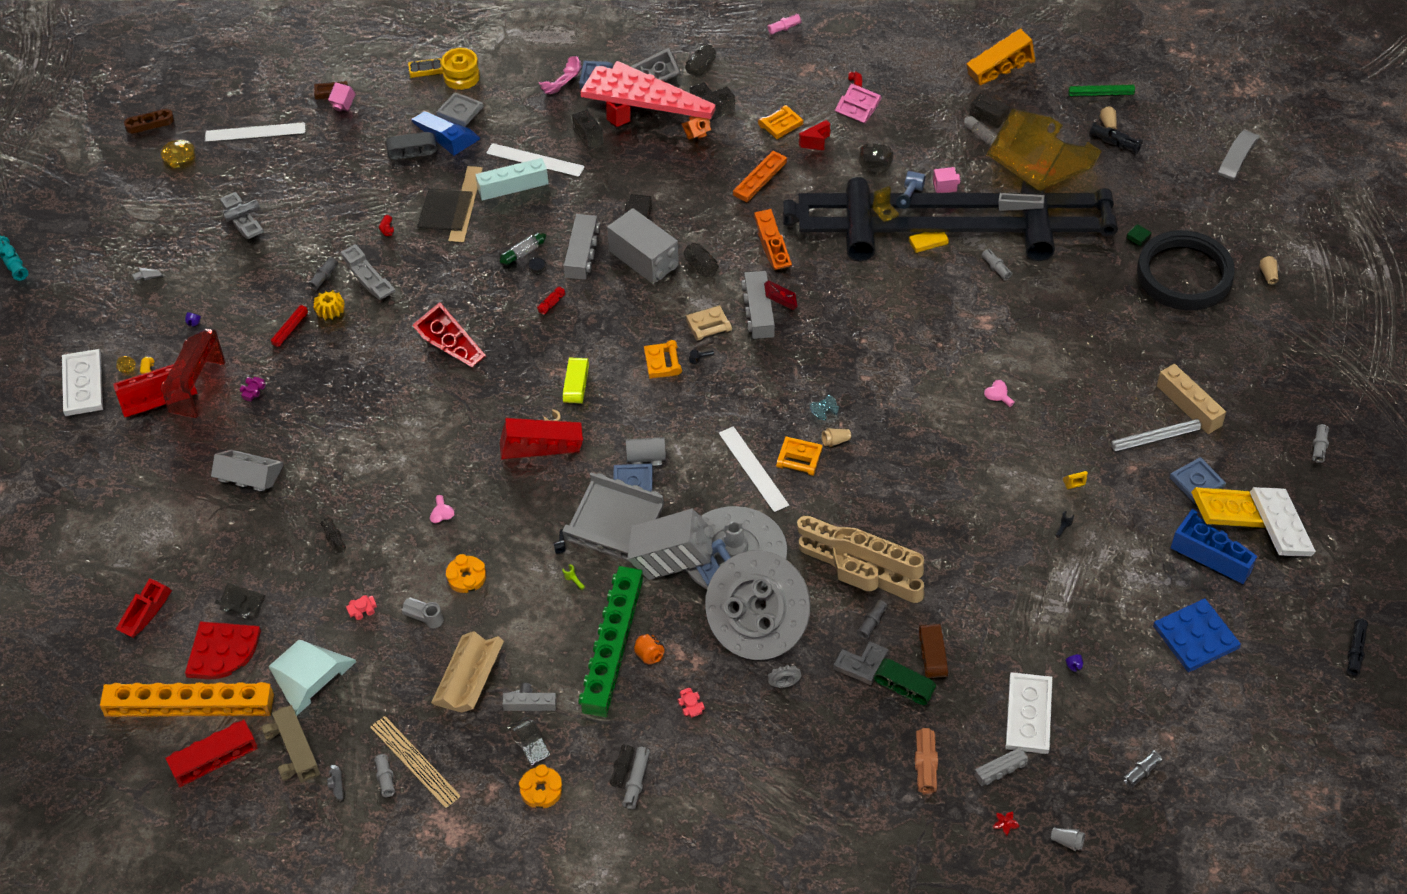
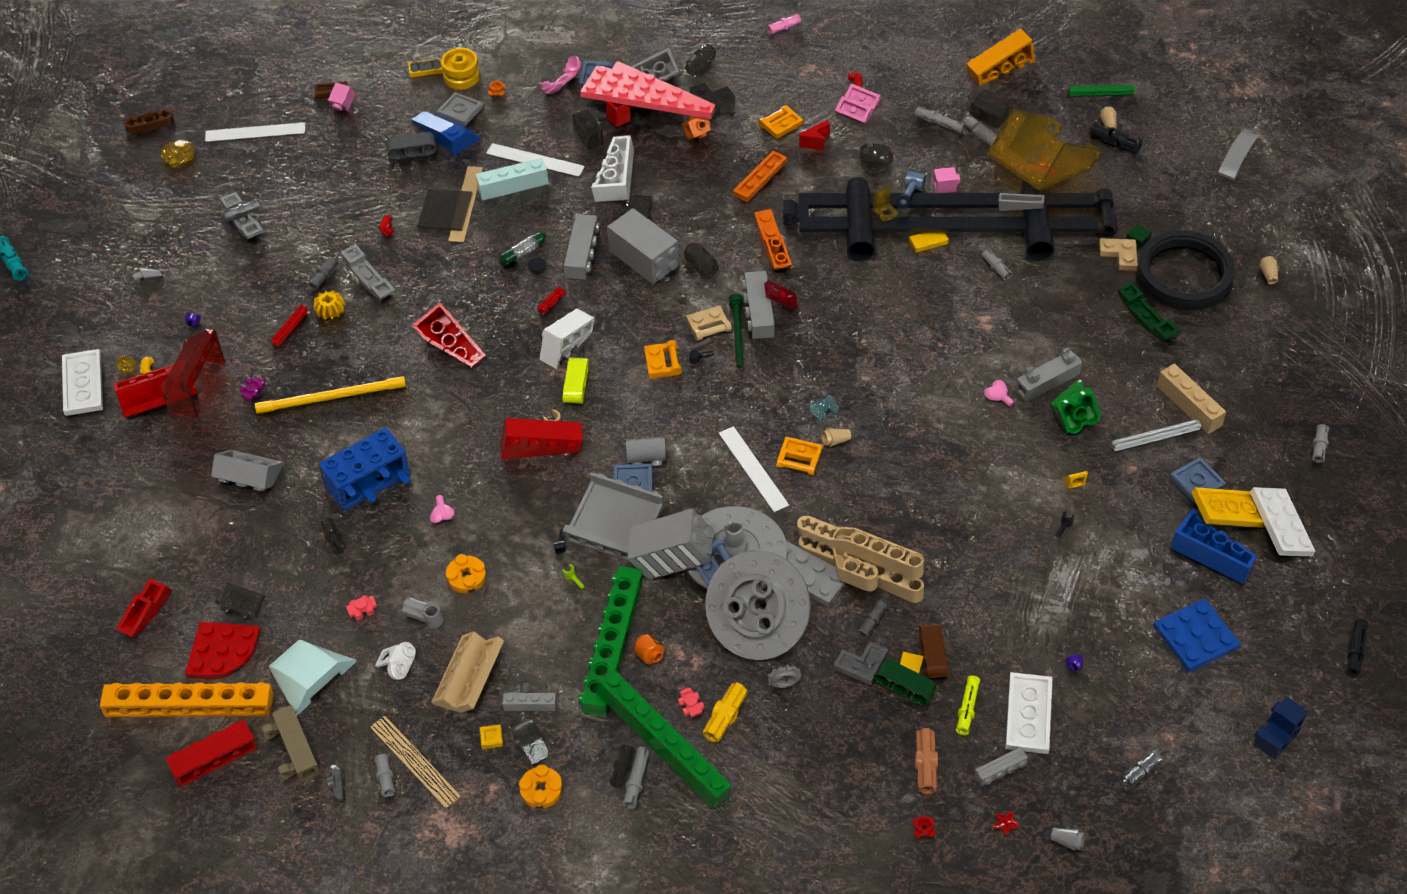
none -> yellow piece [255,376,406,414]
none -> blue piece [318,427,411,512]
none -> white bracket [375,642,416,680]
none -> yellow tile [480,724,503,749]
none -> orange plate [488,81,506,96]
none -> white wedge [539,309,594,369]
none -> white wedge [591,135,634,202]
none -> green brick [596,669,732,809]
none -> yellow piece [703,682,748,743]
none -> dark green piece [729,294,744,368]
none -> light grey plate [786,541,846,607]
none -> yellow tile [900,652,923,674]
none -> red plate [913,816,936,838]
none -> light grey pin [914,106,965,134]
none -> neon yellow pin [956,676,980,735]
none -> light grey brick [1015,347,1082,403]
none -> green piece [1050,379,1102,434]
none -> tan plate [1099,238,1138,271]
none -> dark green slope [1117,281,1180,341]
none -> dark blue brick [1254,696,1308,760]

